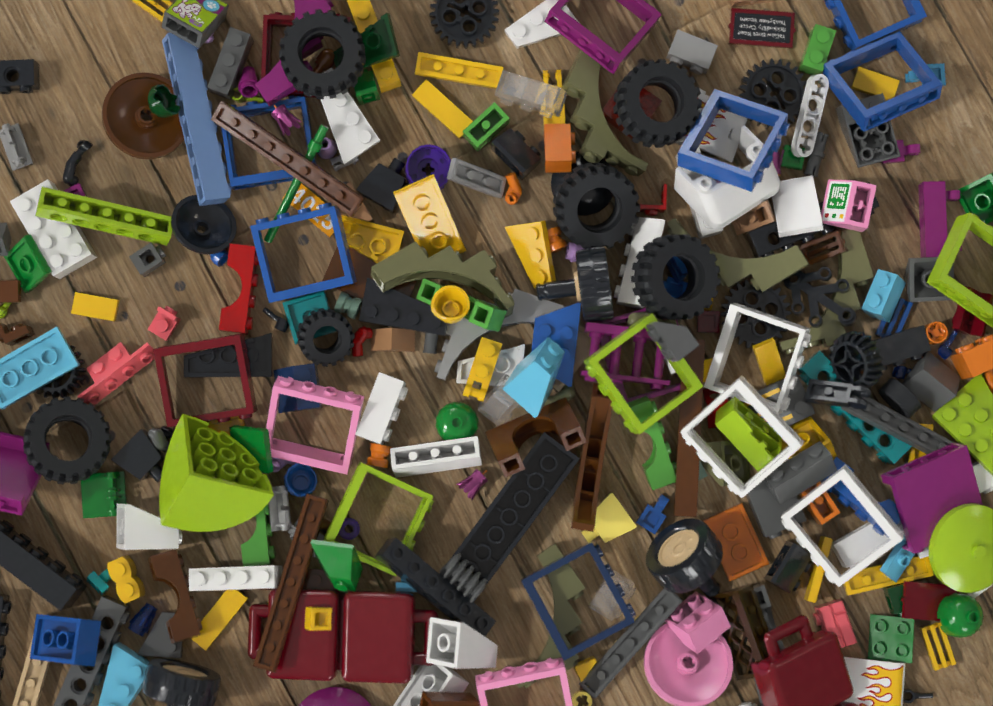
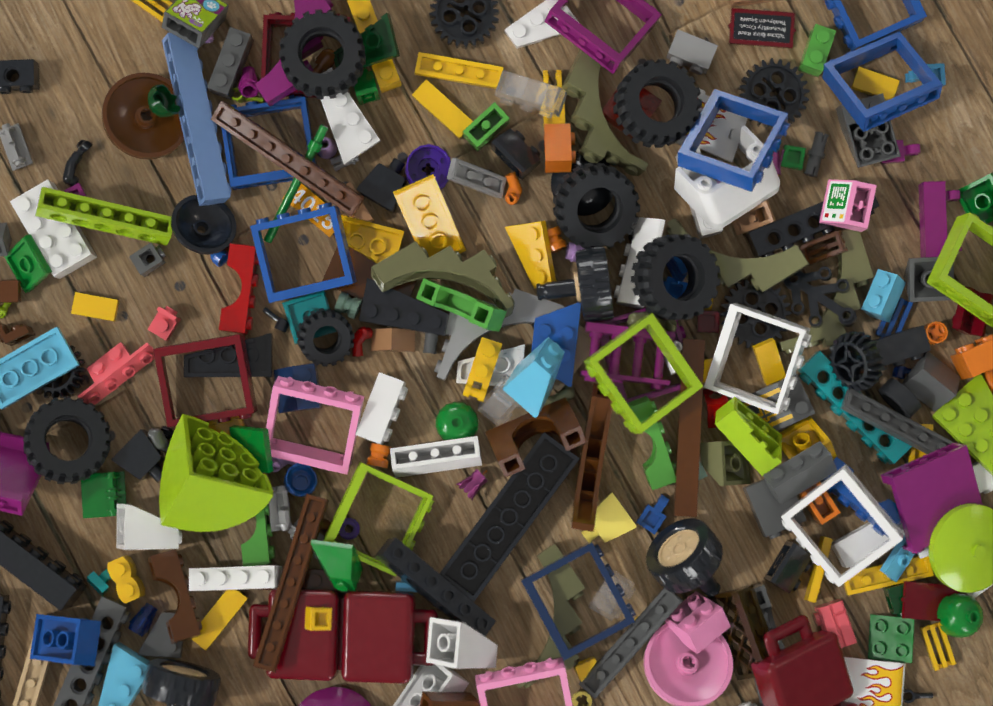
flat silver piece [271,105,302,136] -> none
yellow helmet [431,285,470,324] -> none
dark grey piece [439,553,488,603] -> none
red bracket [640,184,667,216] -> none
dark grey slope [646,321,699,362] -> none
white window [680,375,804,498] -> none
orange tile [702,503,770,582] -> none
white tile [772,175,823,237] -> none
white beam [791,74,829,157] -> none
black hinge [804,379,871,410] -> none
clear blue hand [938,329,959,360] -> none

